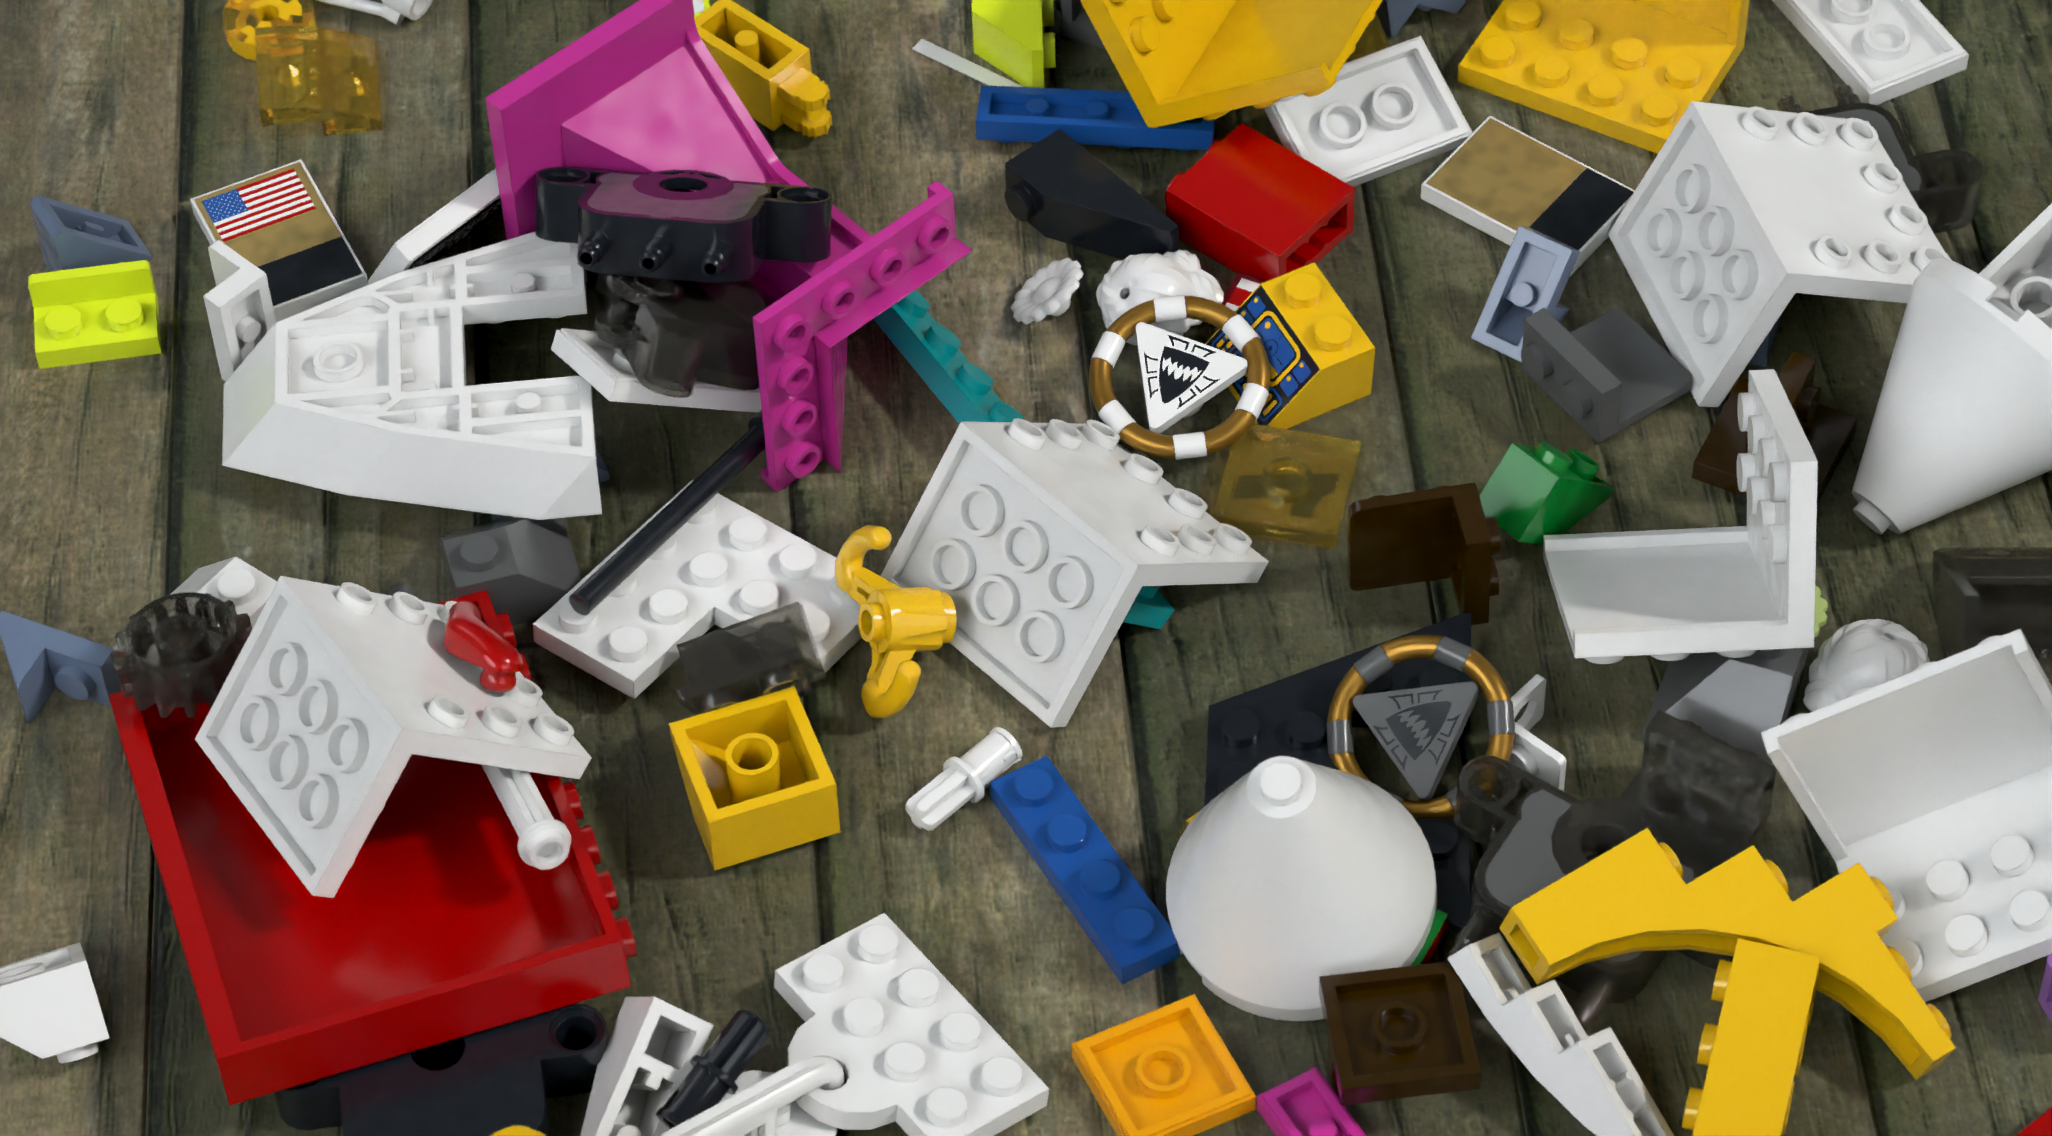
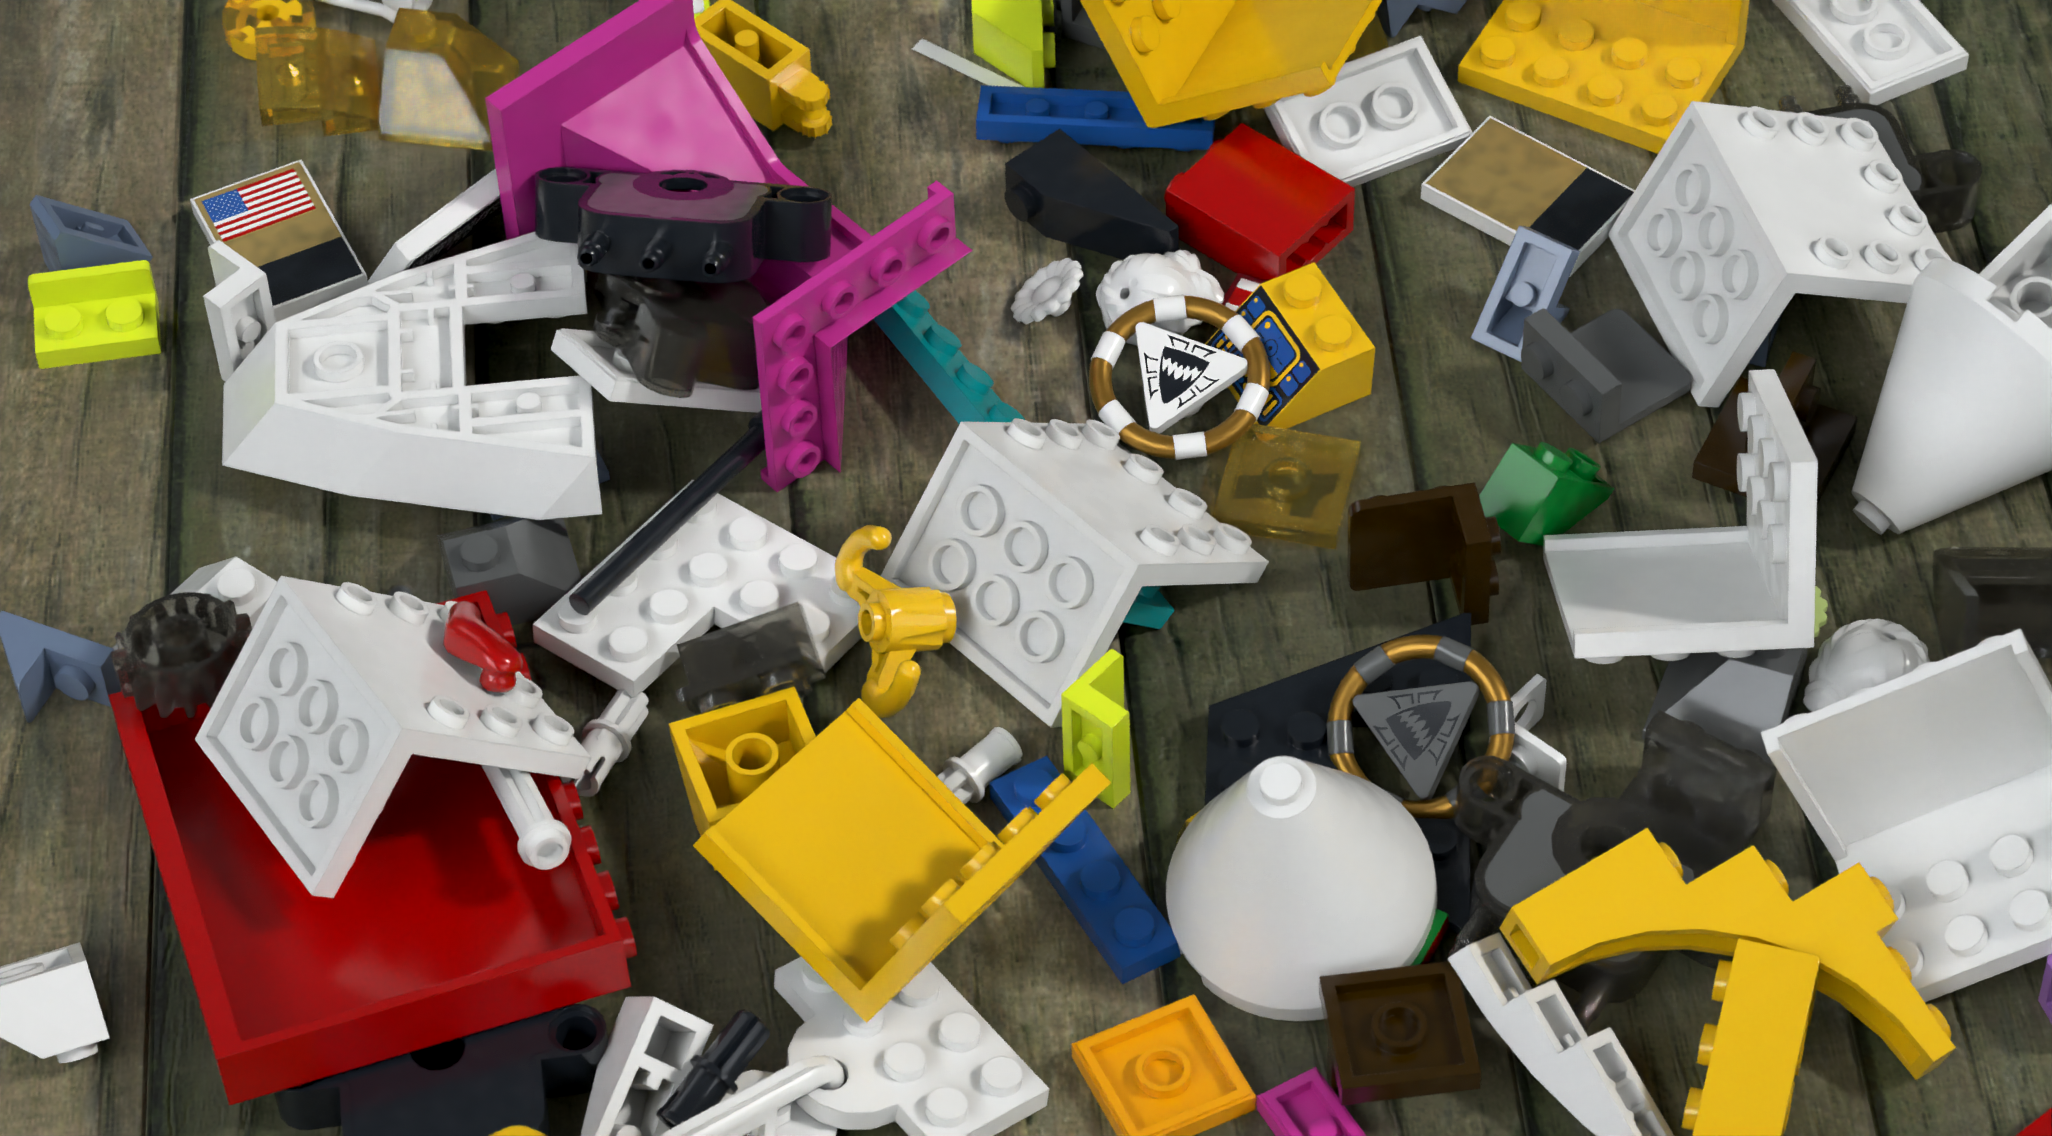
none -> clear yellow slope [378,8,520,151]
none -> white axle [561,689,649,797]
none -> yellow bracket [693,698,1111,1023]
none -> neon yellow panel [1061,649,1131,809]

